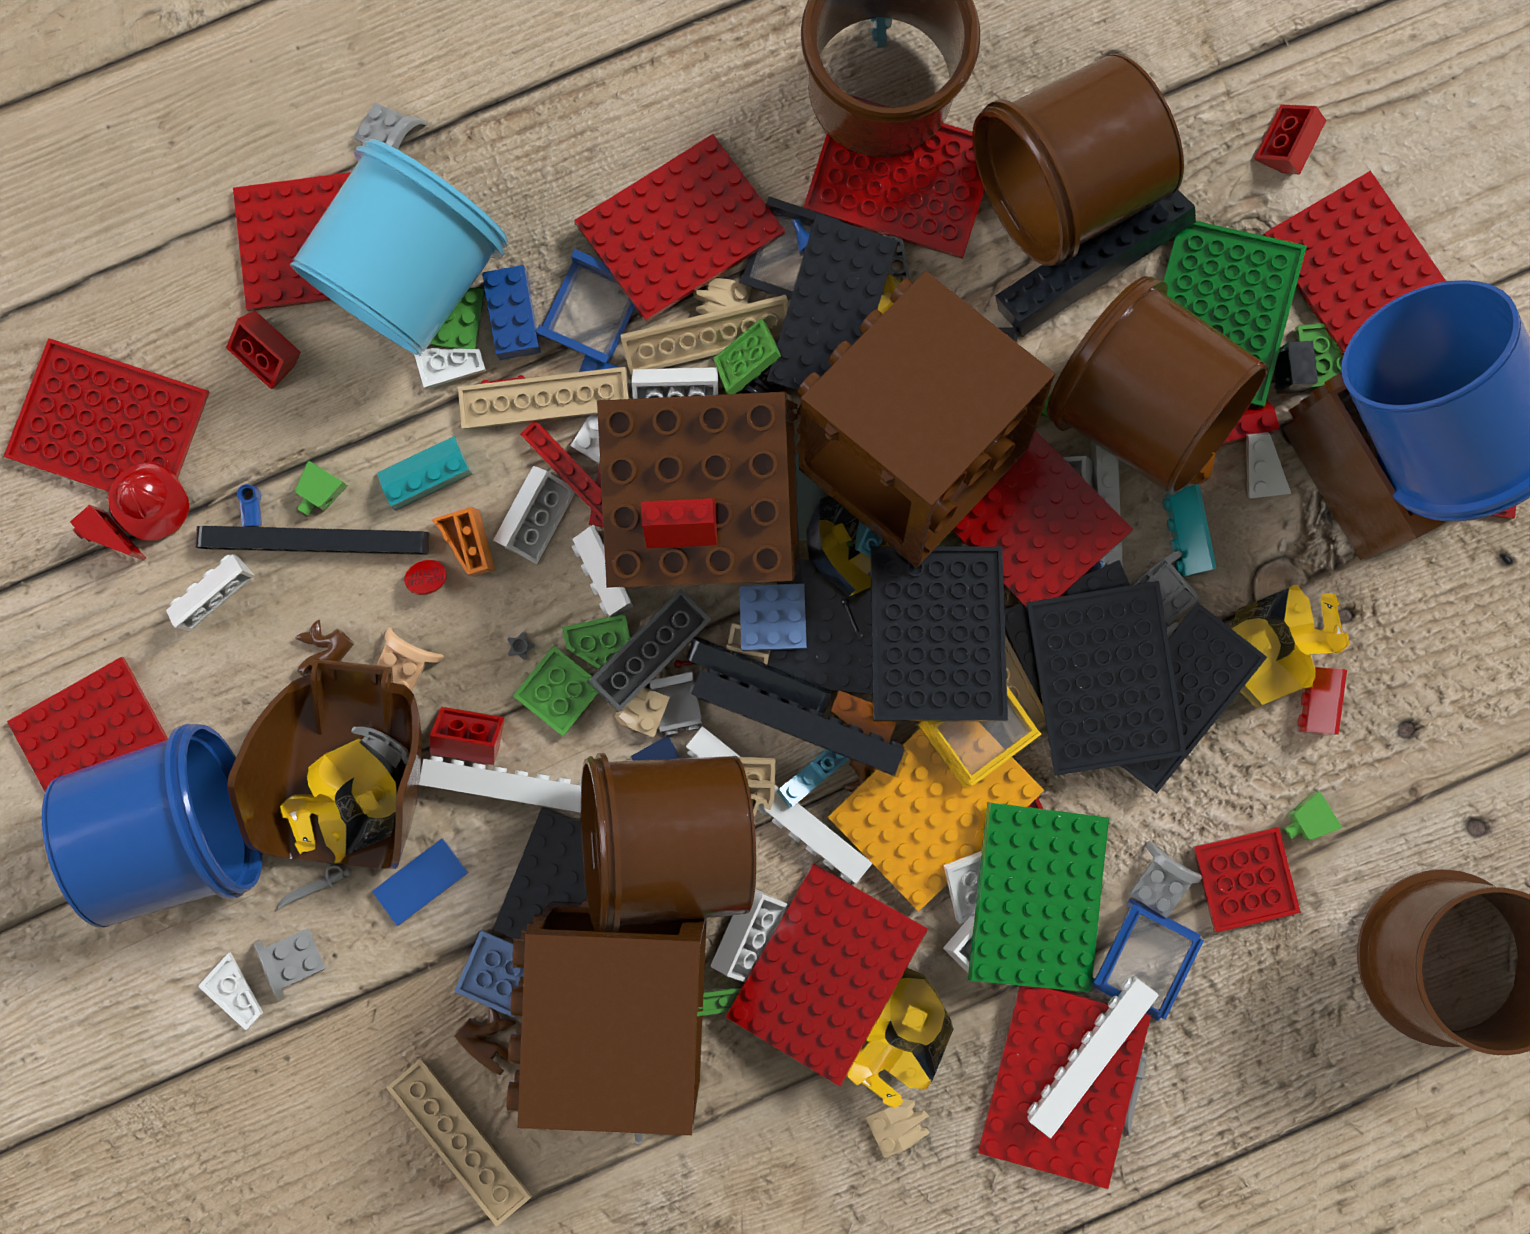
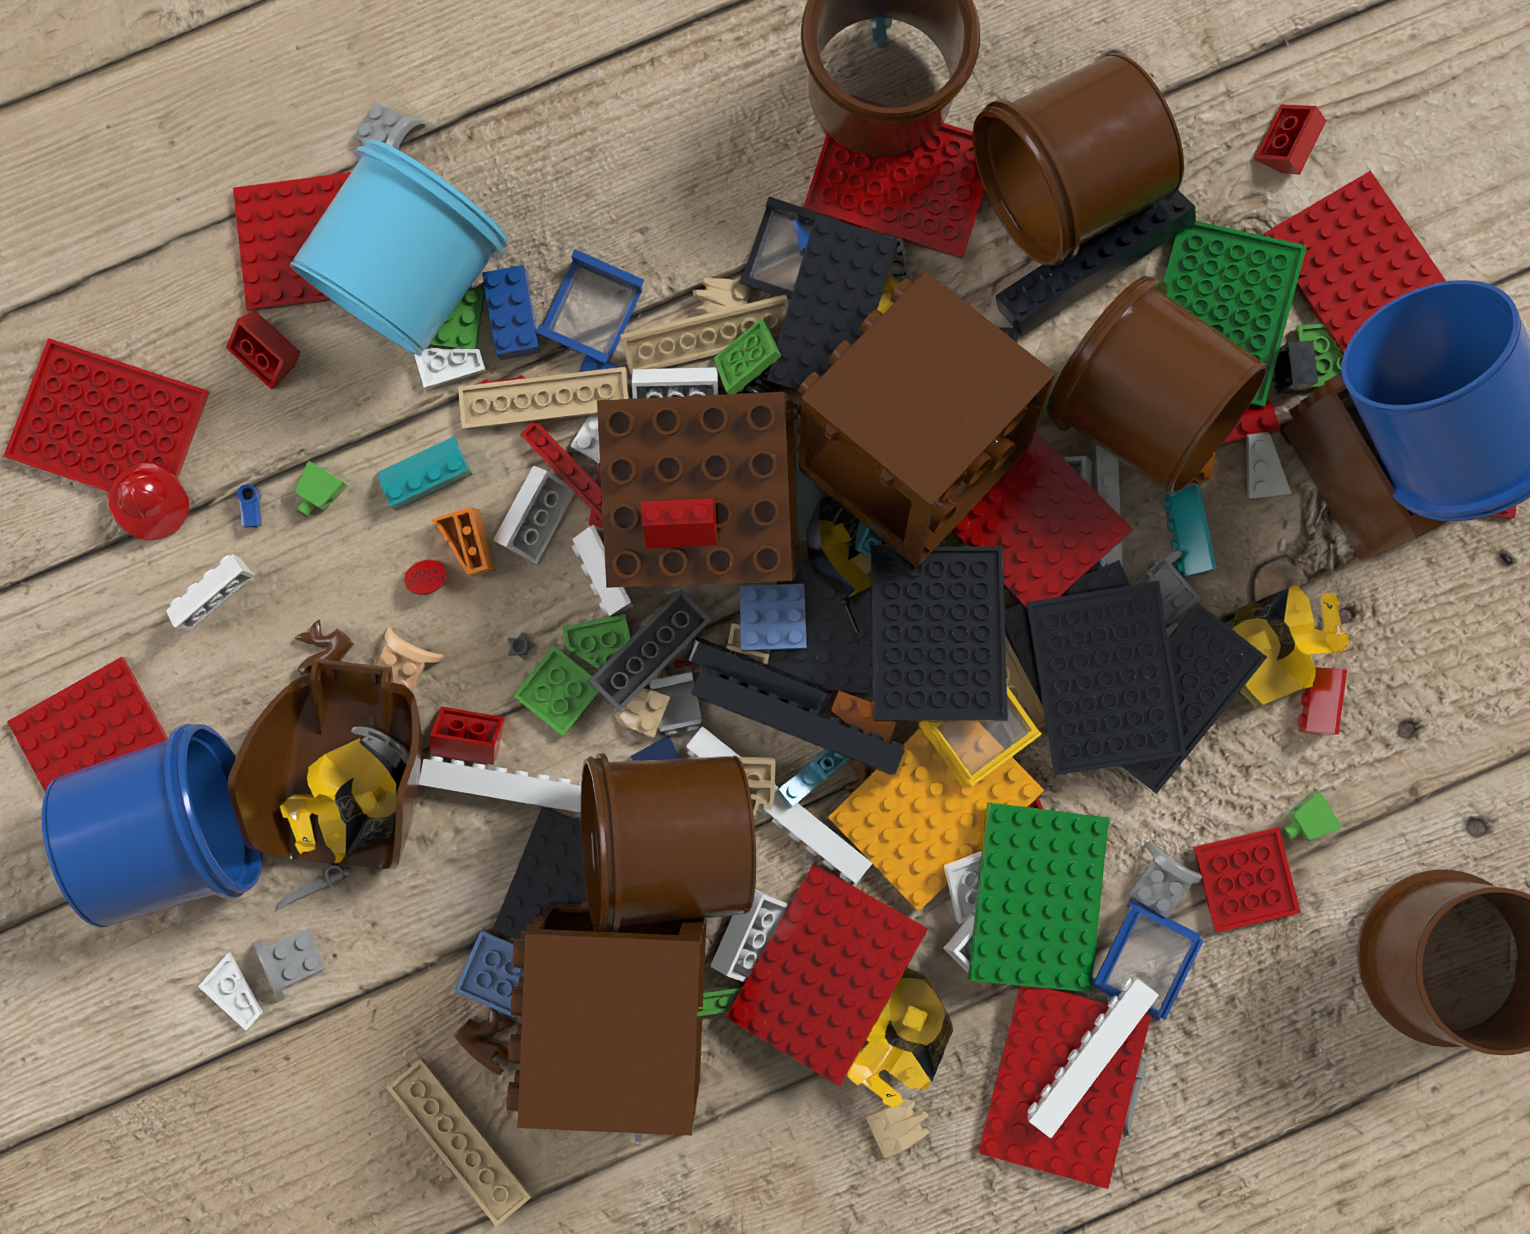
red slope [70,504,146,561] -> none
black beam [195,526,429,555] -> none
blue tile [372,838,469,926] -> none
red plate [574,134,785,322] -> none

